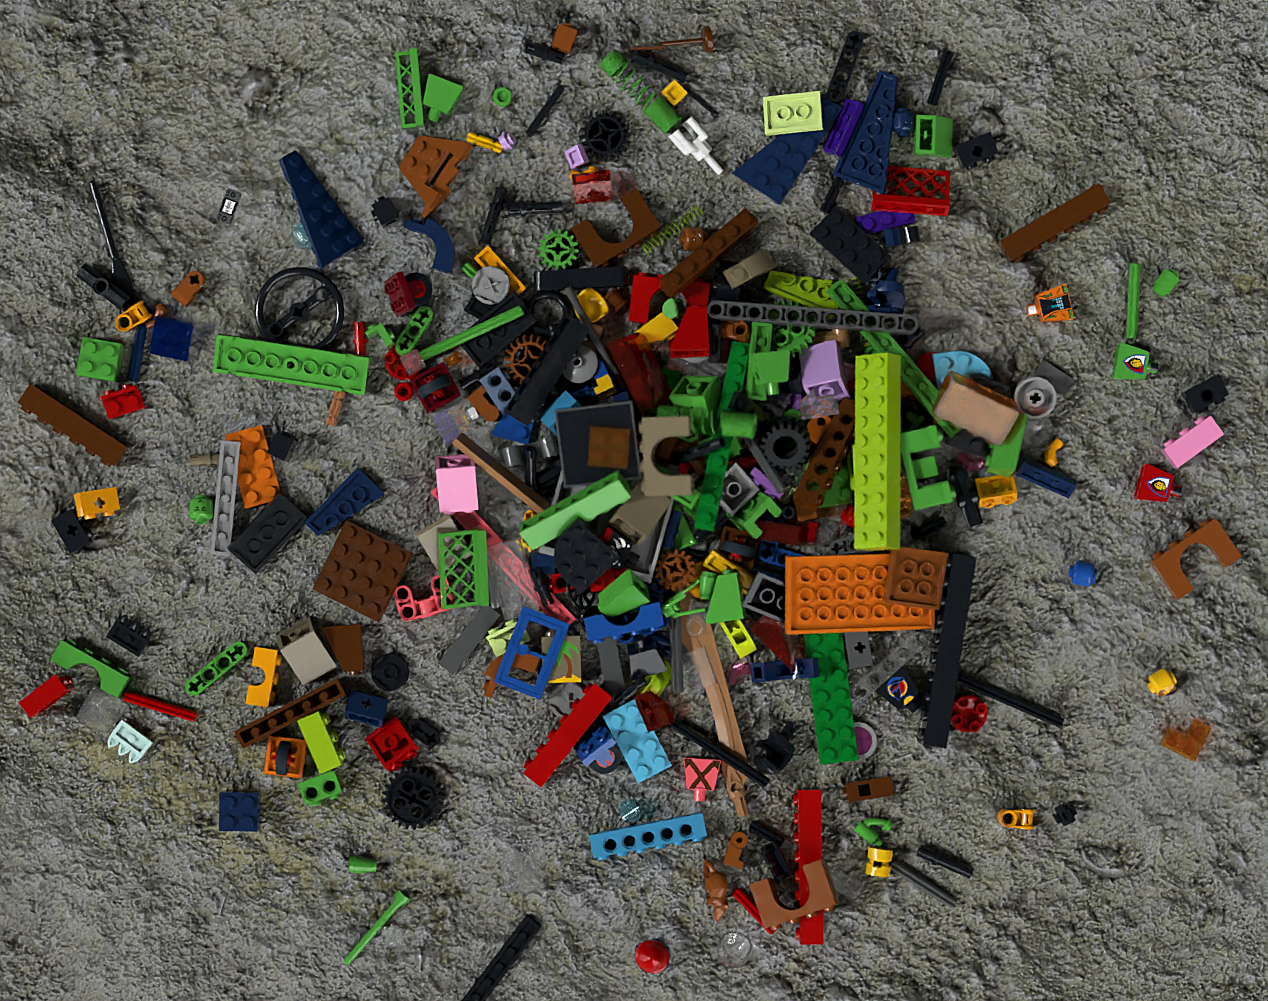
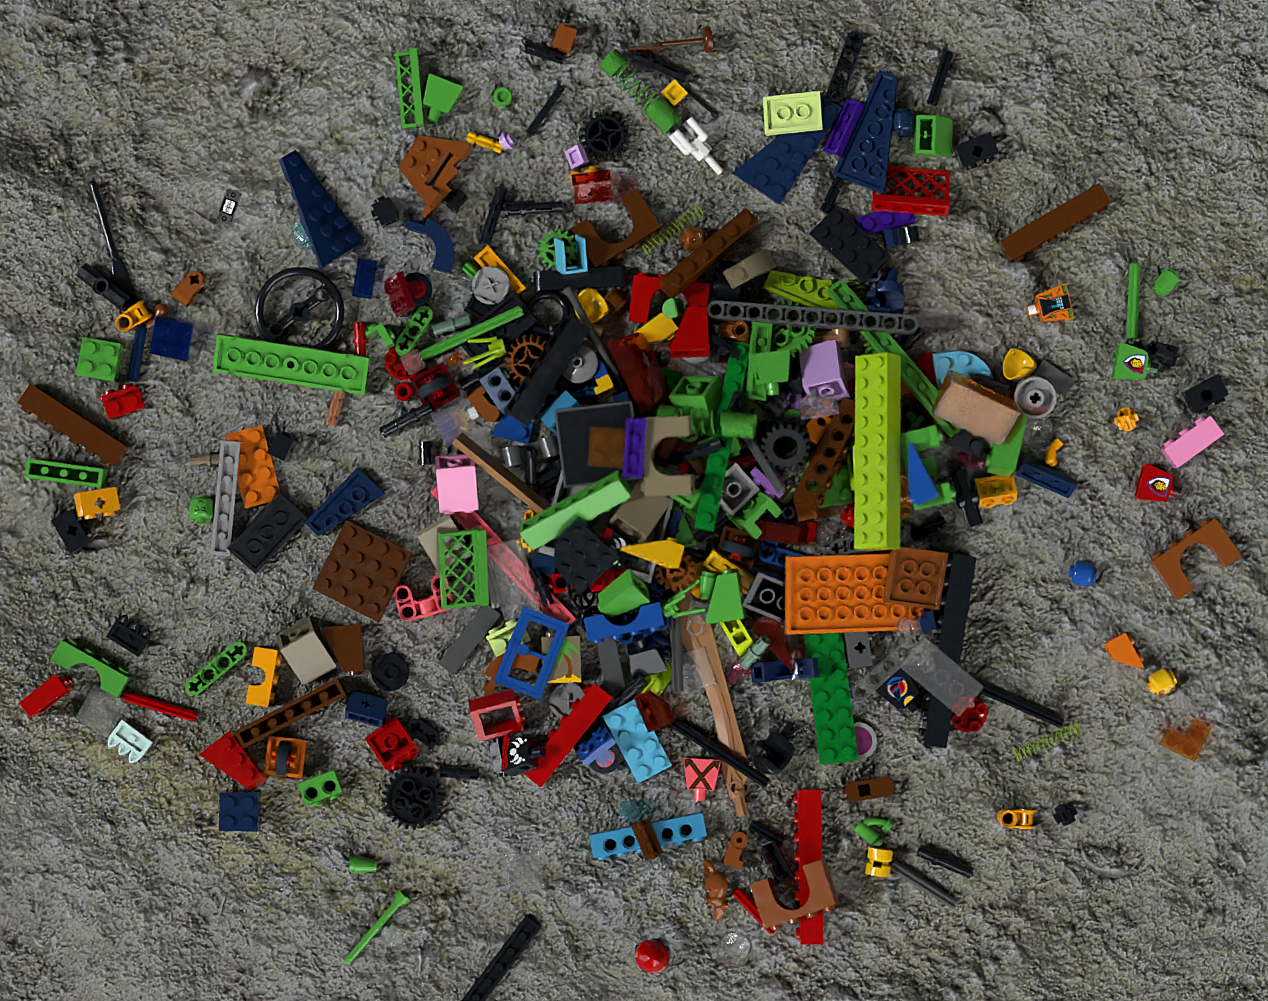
lime brick [297,709,347,774] -> none
none -> bright green brick [24,458,108,488]
none -> red wedge [199,731,268,791]
none -> clear blue tile [352,258,378,300]
none -> black pin [380,401,435,438]
none -> black pin [417,442,432,465]
none -> sand green pin [431,314,471,336]
none -> black pin [439,765,479,781]
none -> black bush [443,188,468,214]
none -> lime plant [463,336,507,370]
none -> red window [468,689,526,741]
none -> hinge [489,737,508,777]
none -> black torso [501,736,546,777]
none -> medium azure piece [554,234,588,275]
none -> yellow slope [620,538,685,569]
none -> dark purple plate [623,417,646,478]
none -> reddish brown hinge [631,818,663,860]
none -> black piece [710,334,740,362]
none -> sand green pin [739,635,771,670]
none -> leg [897,609,937,636]
none -> clear tile [899,637,984,716]
none -> blue slope [907,443,939,506]
none -> yellow helmet [1003,348,1037,380]
none -> lime piece [1013,722,1082,762]
none -> orange slope [1102,632,1144,668]
none -> light orange gear [1114,408,1139,431]
none -> black piece [1145,340,1179,367]

